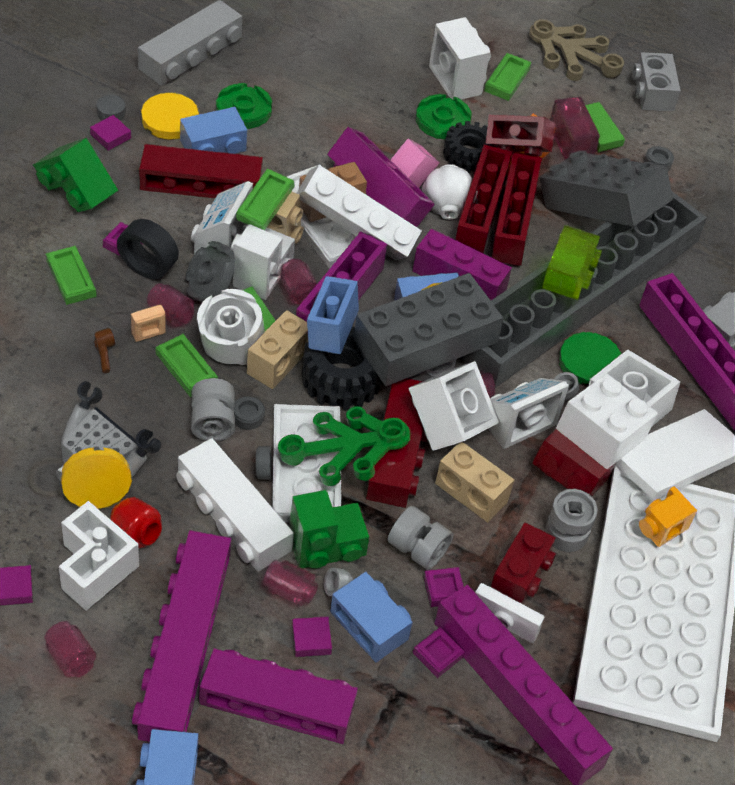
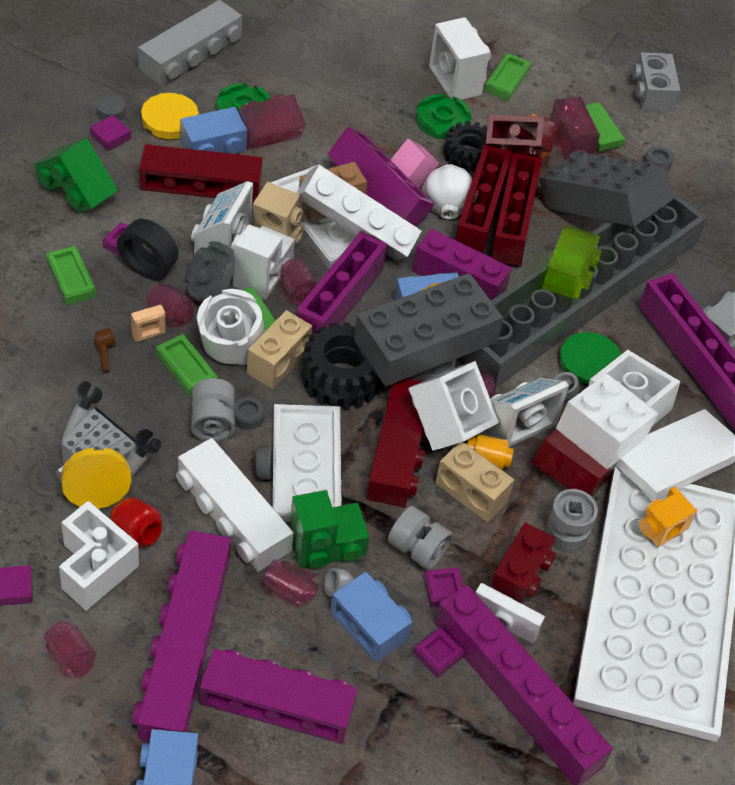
bright green tile [236,168,295,230] -> none
green plant [278,406,411,486] -> none
magenta tile [292,617,332,657] -> none
medium blue brick [307,276,359,354] -> none
dark tan plant [529,19,624,81] -> none
none -> clear pink brick [239,94,306,150]
none -> light orange brick [467,434,514,471]

